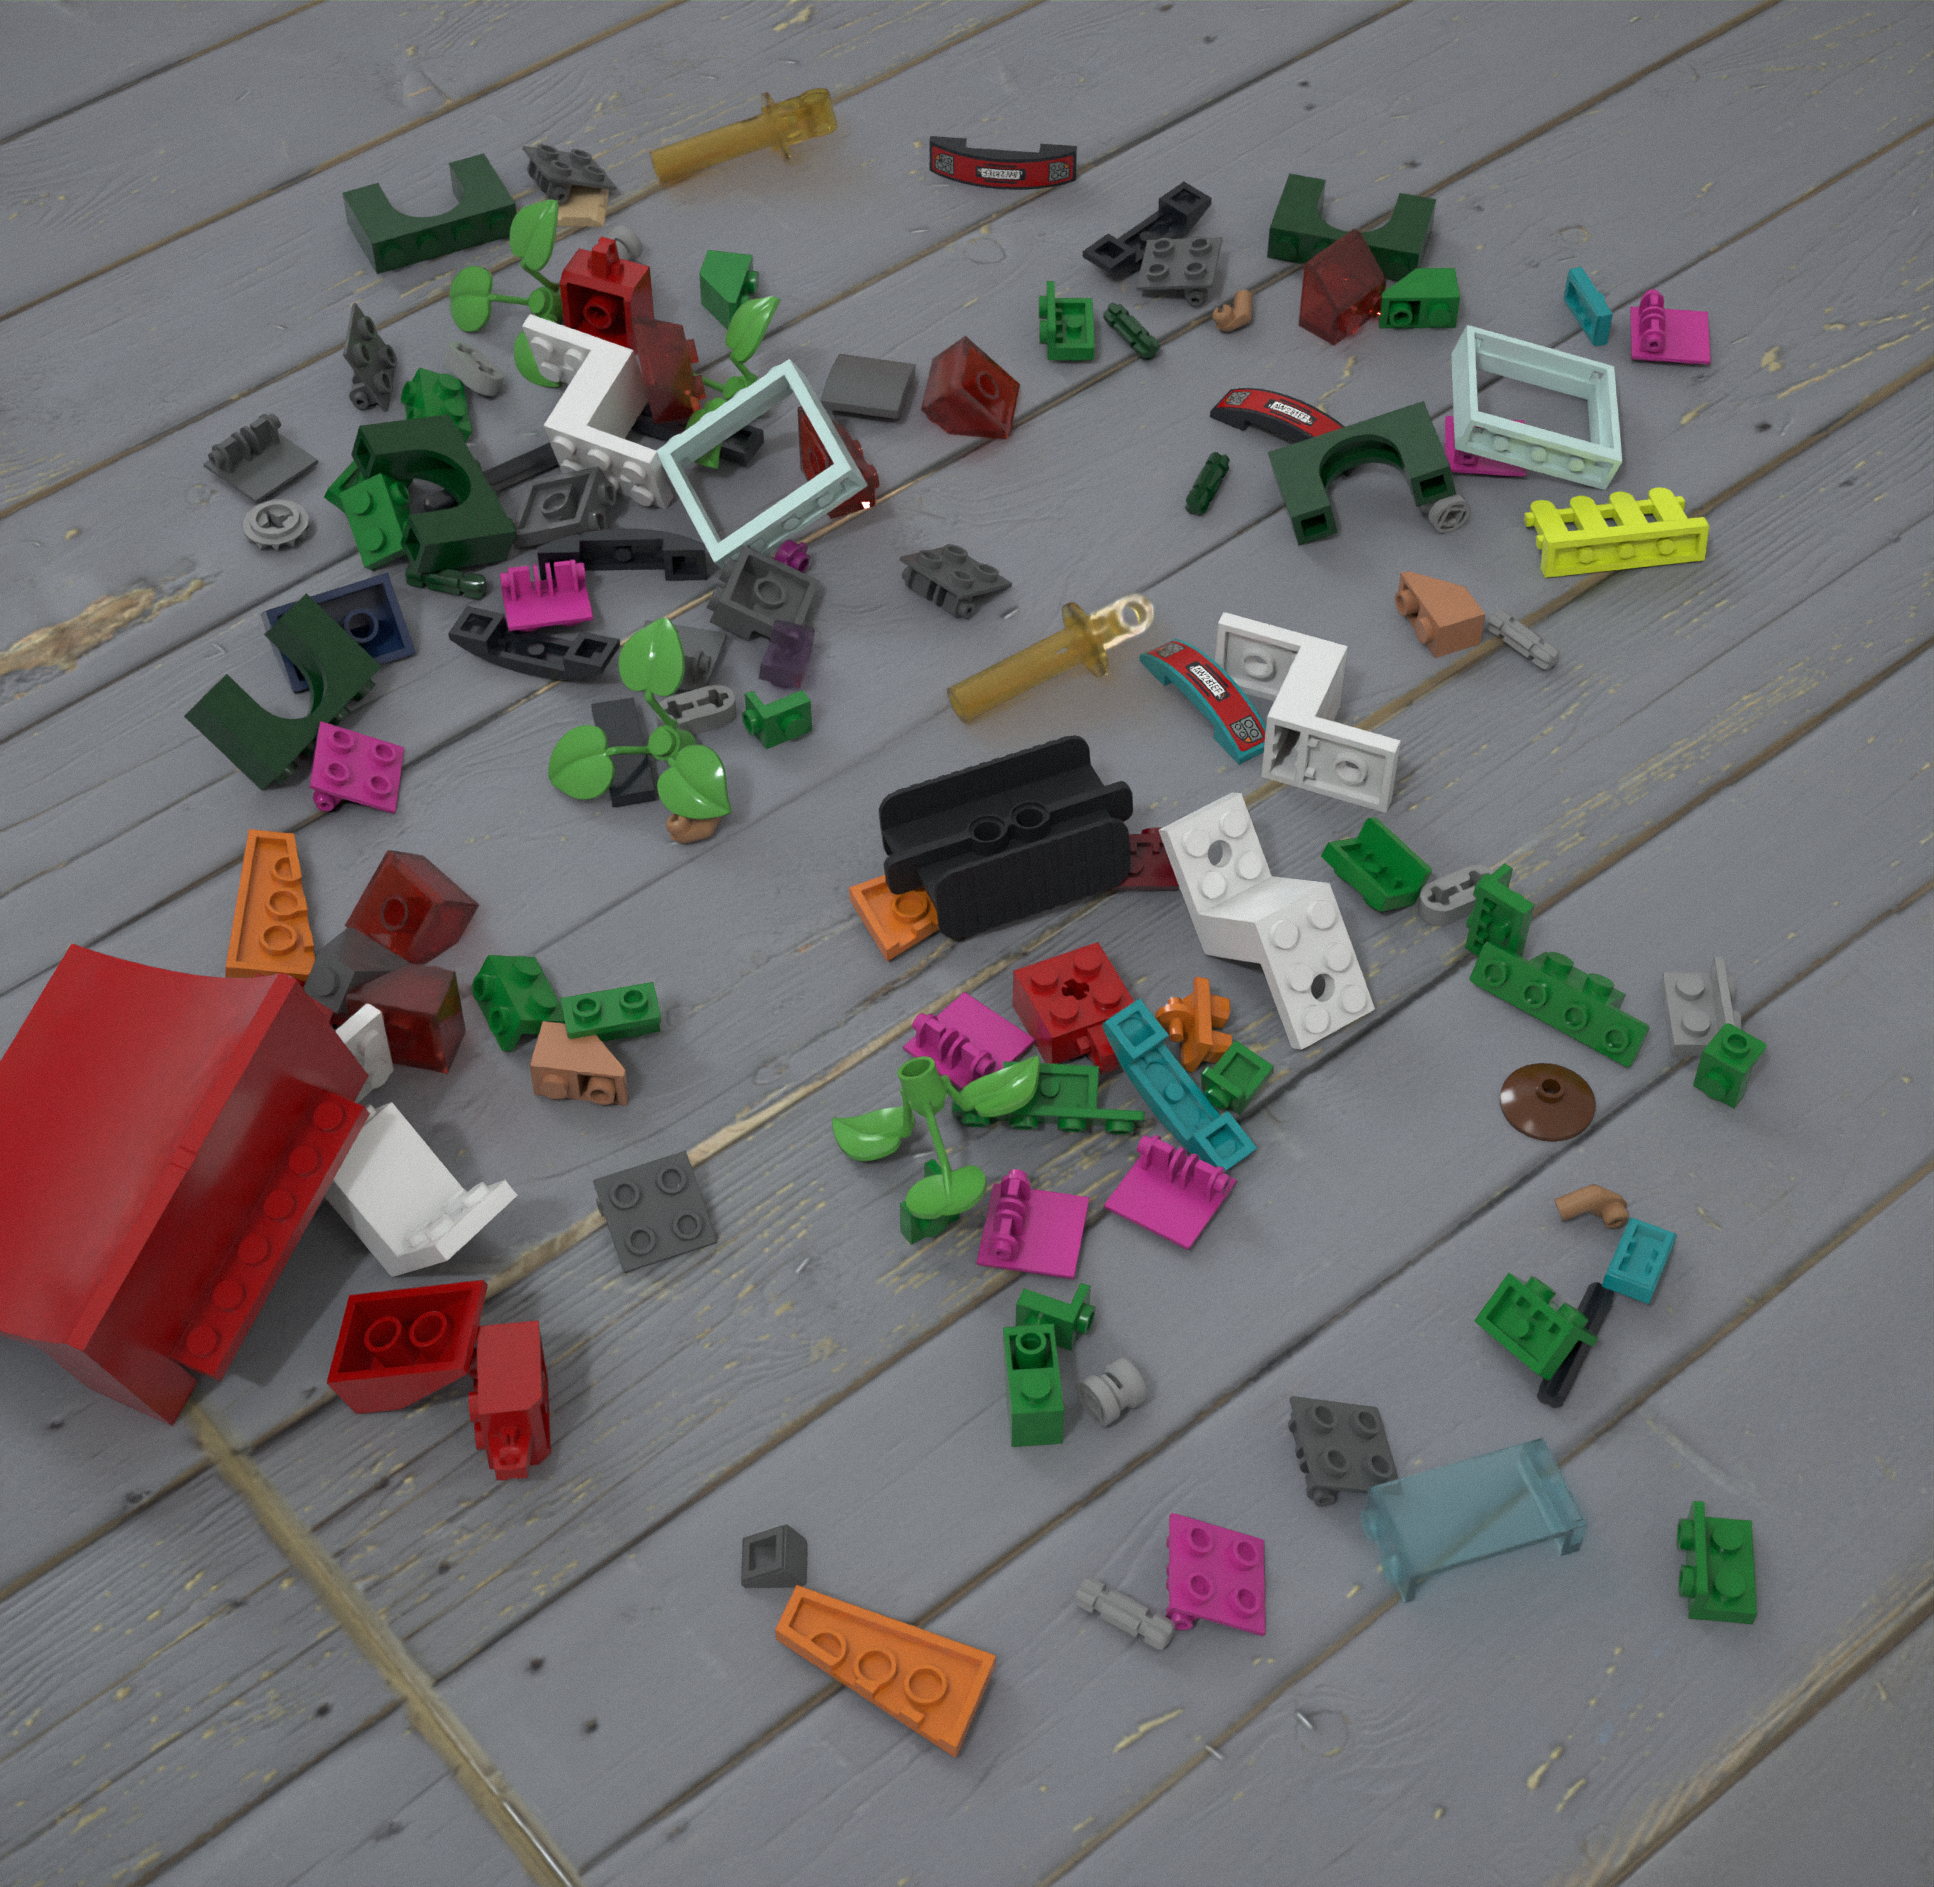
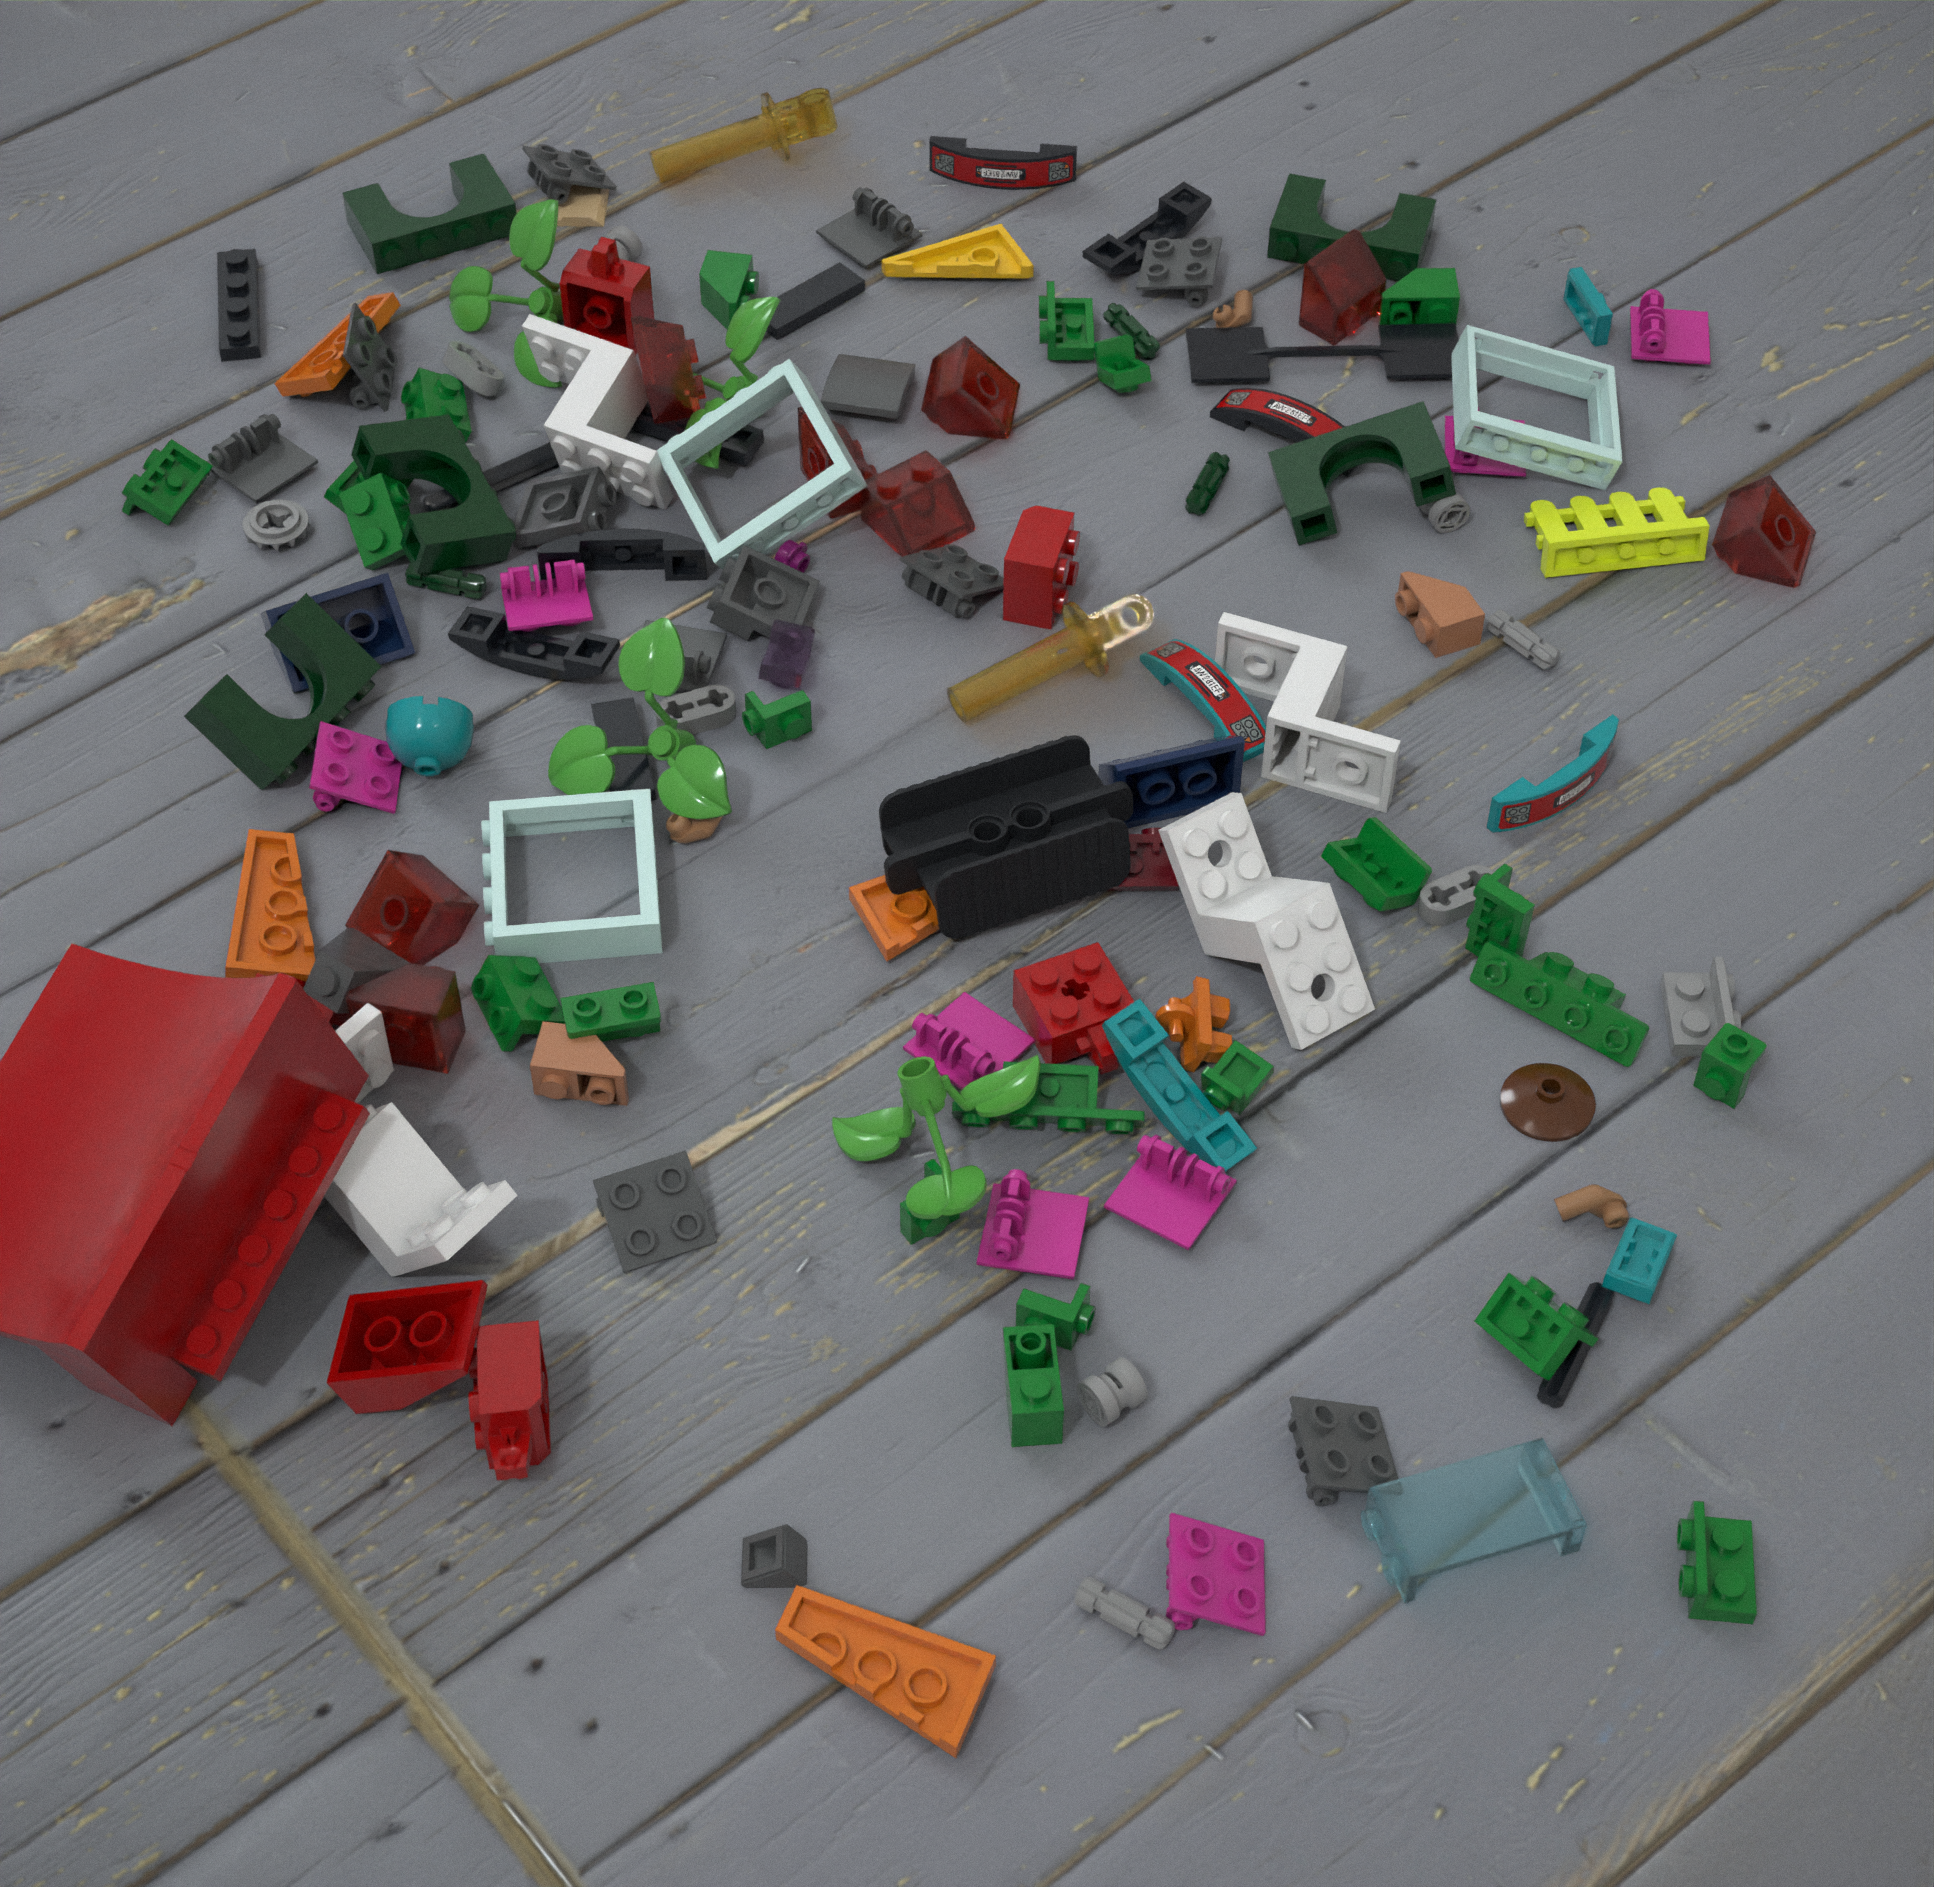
none -> green bracket [122,439,213,526]
none -> black plate [217,249,261,362]
none -> orange wing [274,292,401,397]
none -> teal cylinder [385,696,474,776]
none -> light aqua window [481,789,663,963]
none -> black tile [766,262,865,340]
none -> dark grey hinge [816,188,922,268]
none -> clear red slope [860,450,975,556]
none -> yellow wing [882,224,1034,279]
none -> red hinge [1003,505,1080,630]
none -> green bracket [1094,334,1152,393]
none -> dark blue slope [1098,736,1245,828]
none -> black hinge [1186,323,1459,383]
none -> slope [1486,714,1619,833]
none -> clear red slope [1712,475,1816,588]

